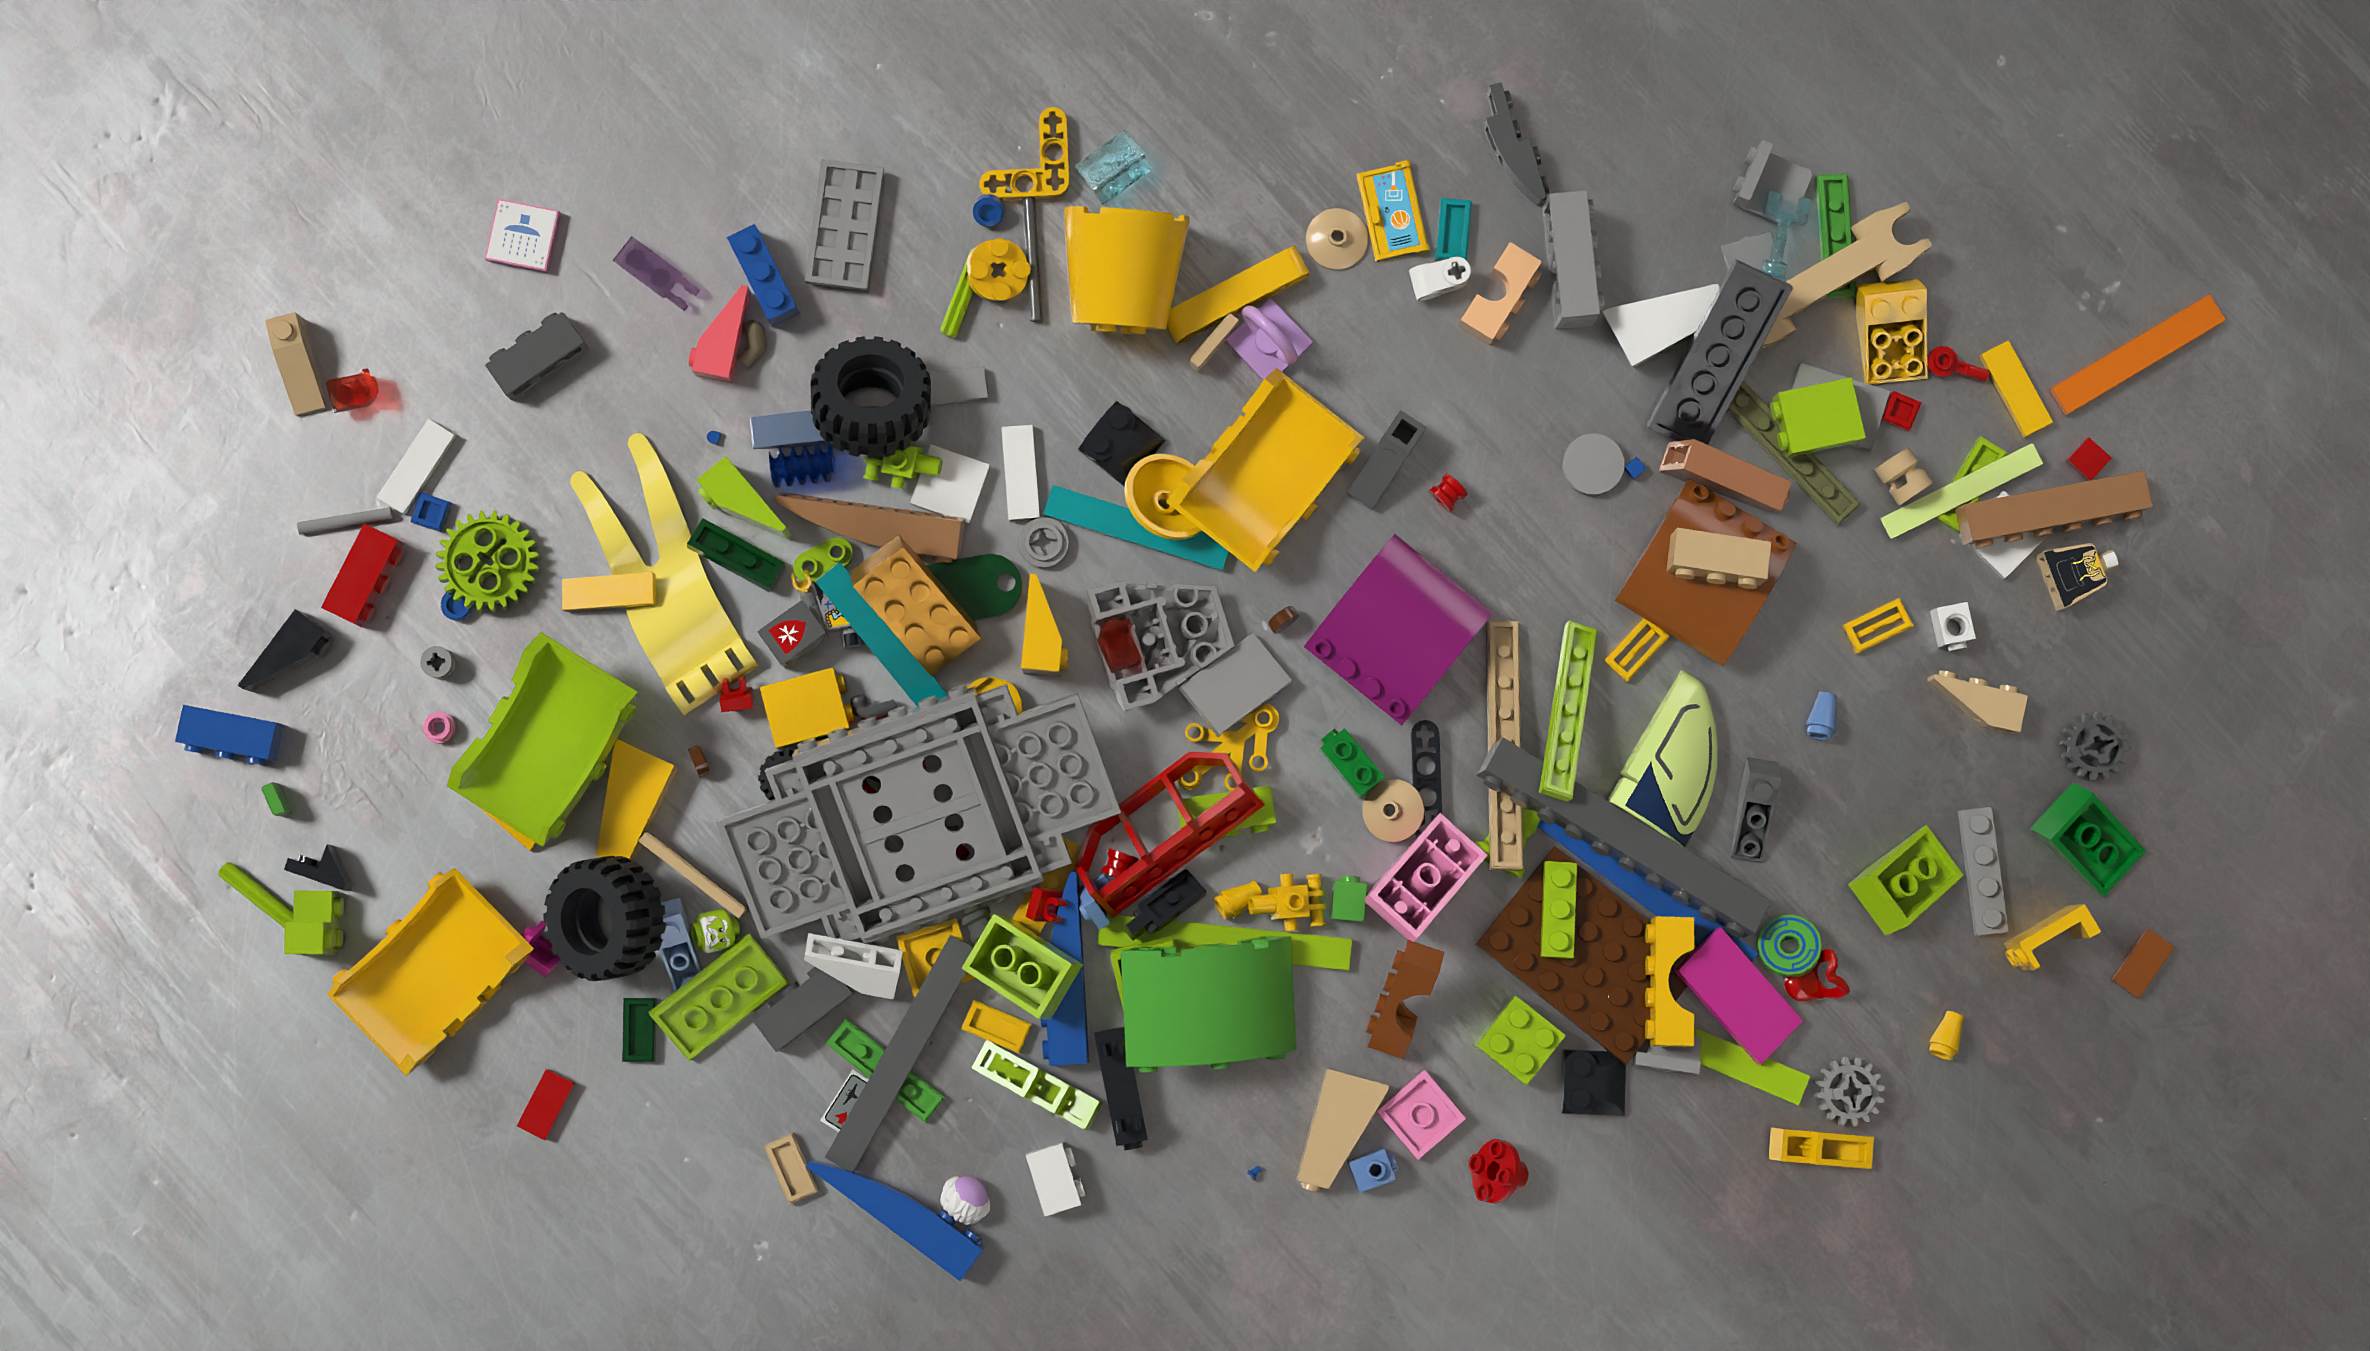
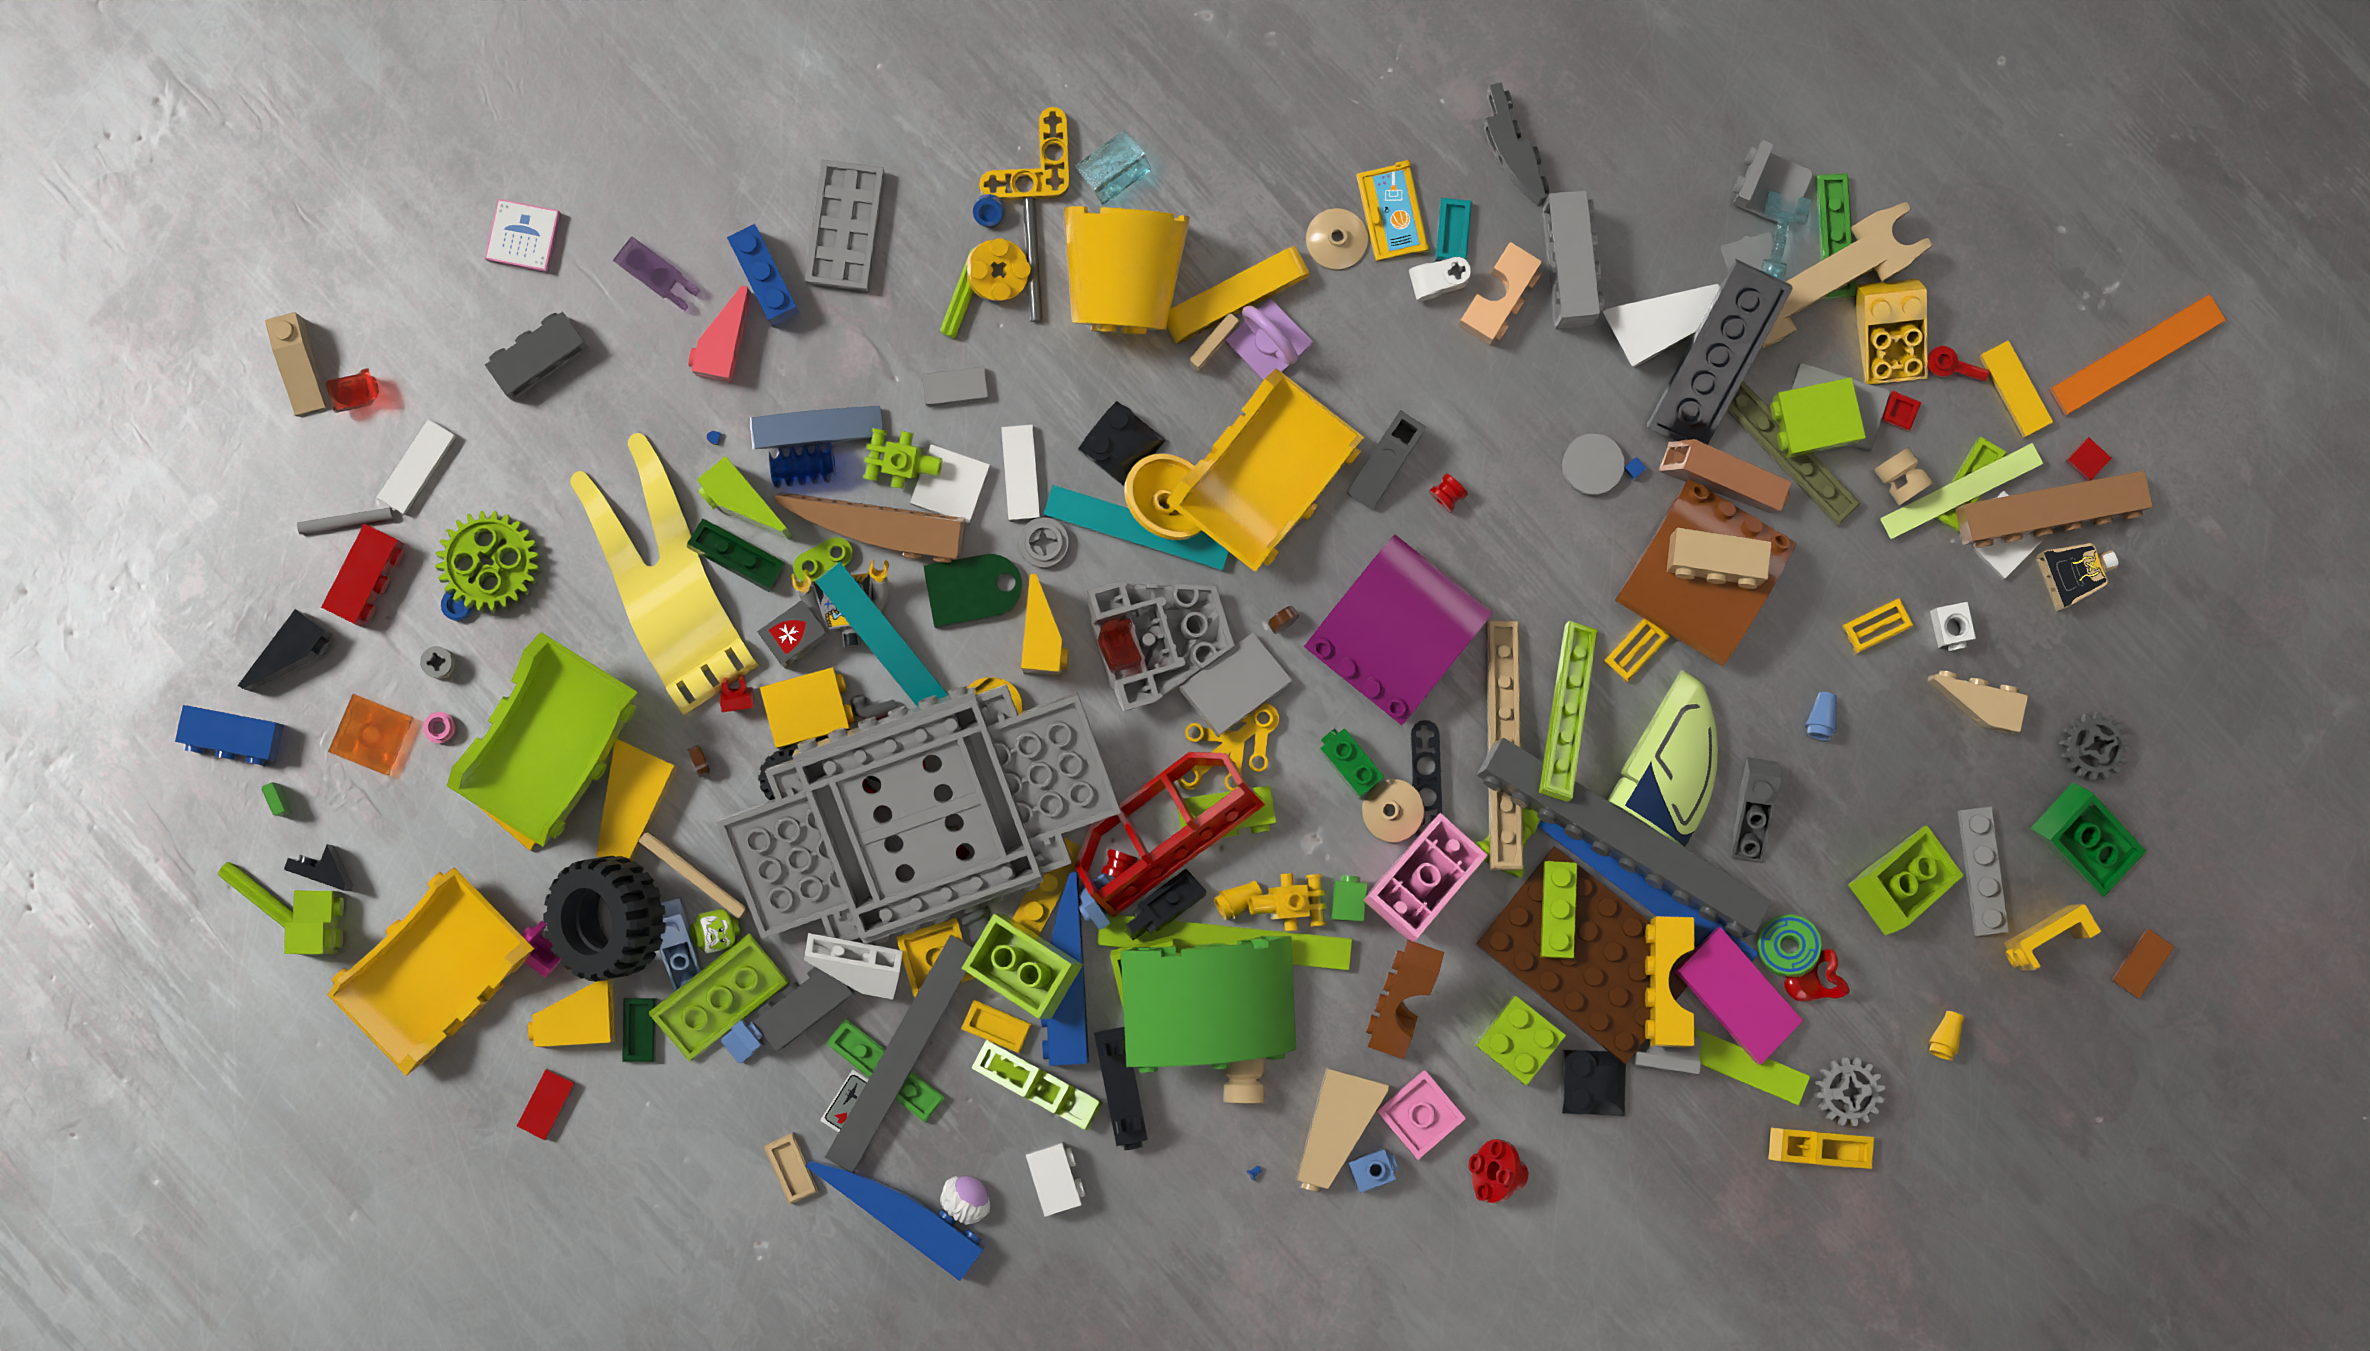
blue tile [410,492,452,533] -> none
yellow tile [562,572,656,612] -> none
dark tan arm [737,320,767,368] -> none
black tyre [810,336,931,458] -> none
pearl gold brick [849,535,981,677] -> none
red tile [1025,887,1067,922] -> none
none -> clear orange plate [328,694,413,776]
none -> yellow slope [528,979,615,1047]
none -> medium blue bracket [721,1020,765,1063]
none -> tan wheel [1223,1058,1265,1103]

